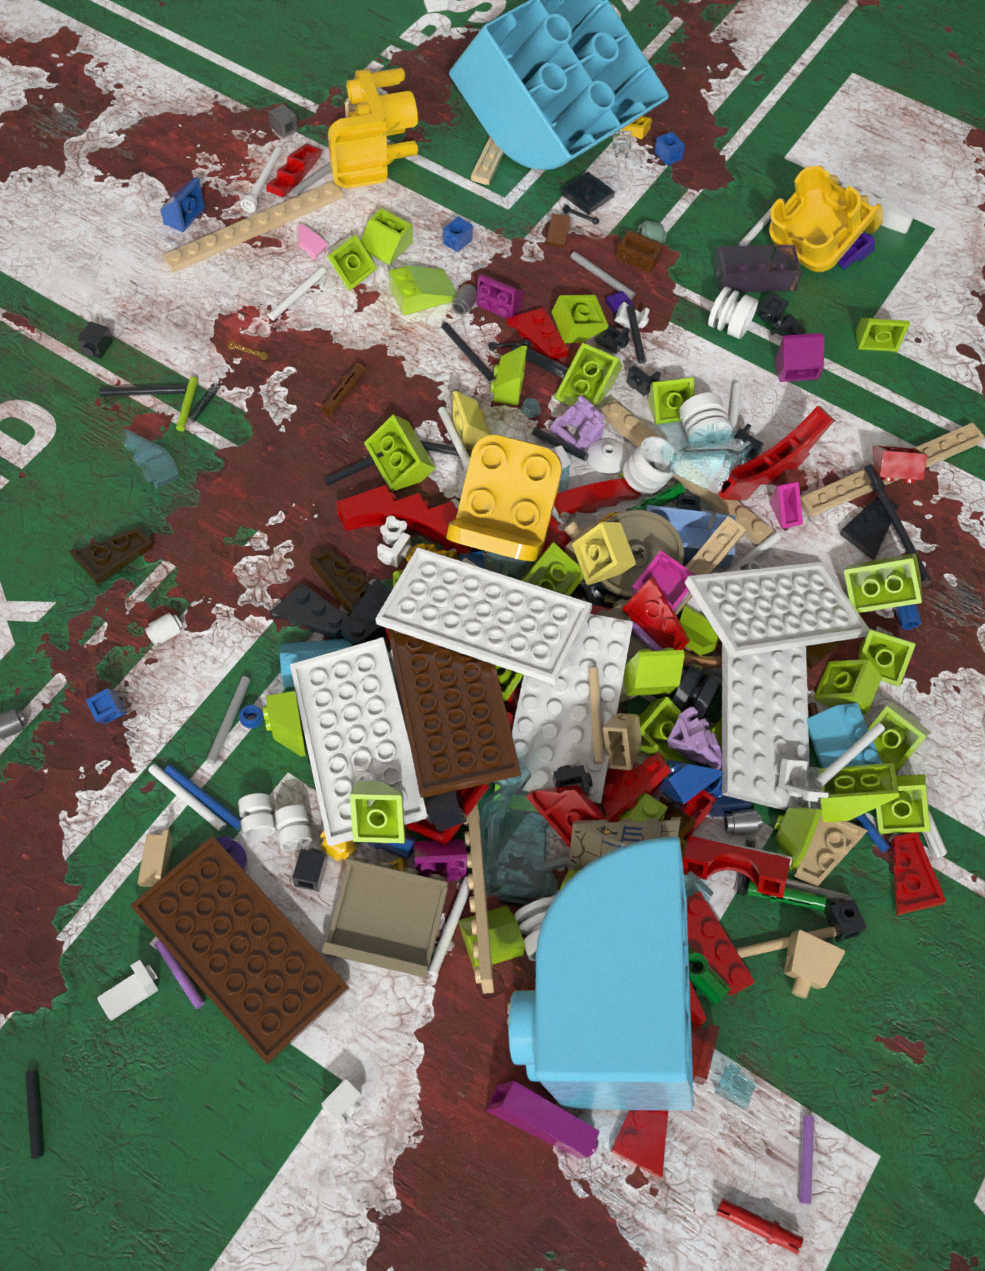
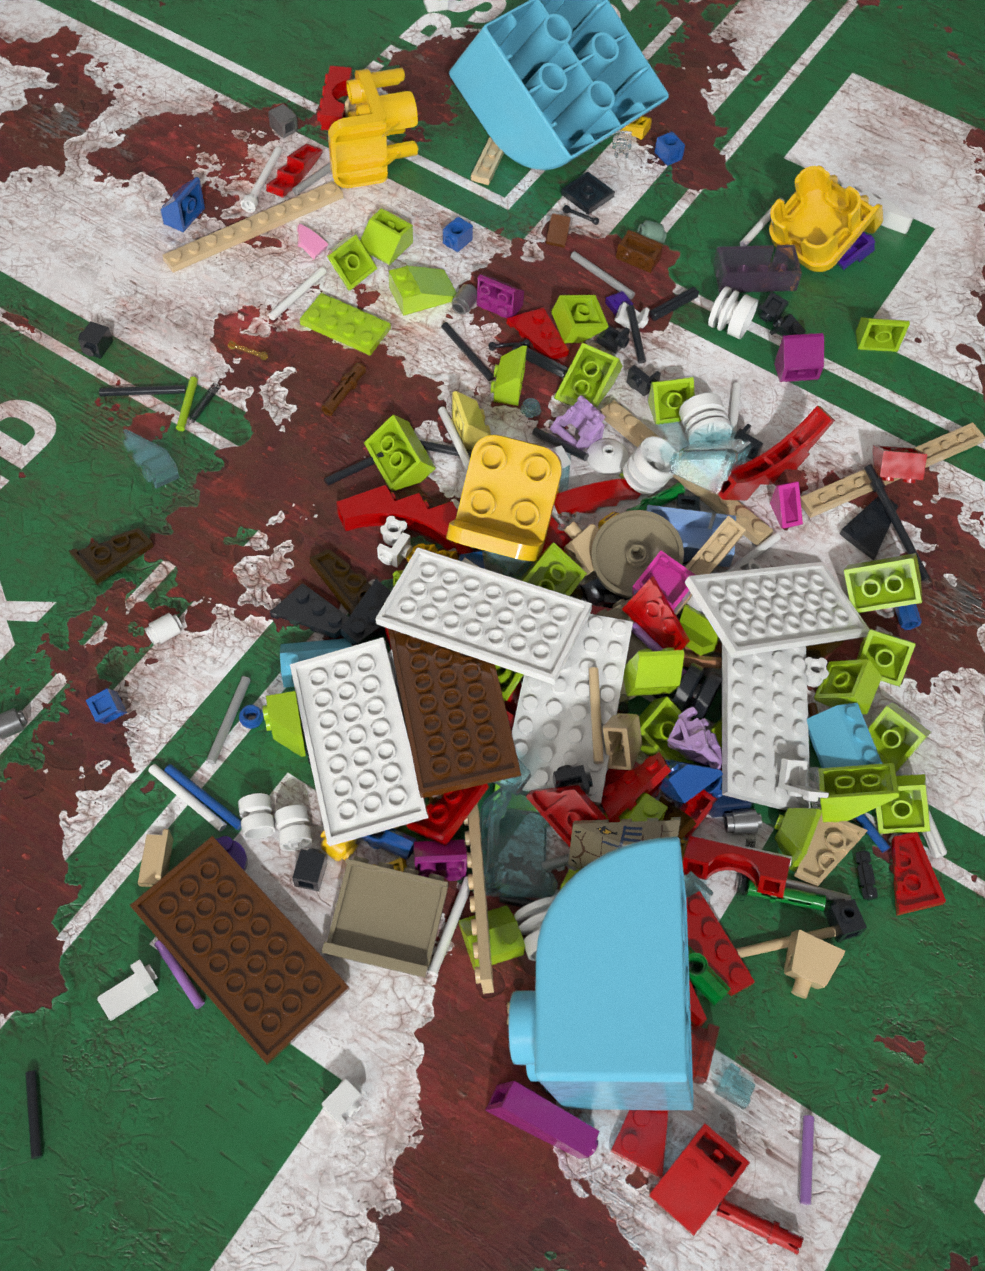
lime slope [350,781,405,843] -> none
black brick [426,789,467,832] -> none
light yellow slope [572,522,636,585] -> none
white bar [814,723,885,788] -> none
none -> lime plate [300,293,391,356]
none -> red arch [317,66,352,131]
none -> red slope [648,1123,750,1236]
none -> black axle [649,287,699,321]
none -> white brick [804,657,829,687]
none -> black axle [855,850,878,900]

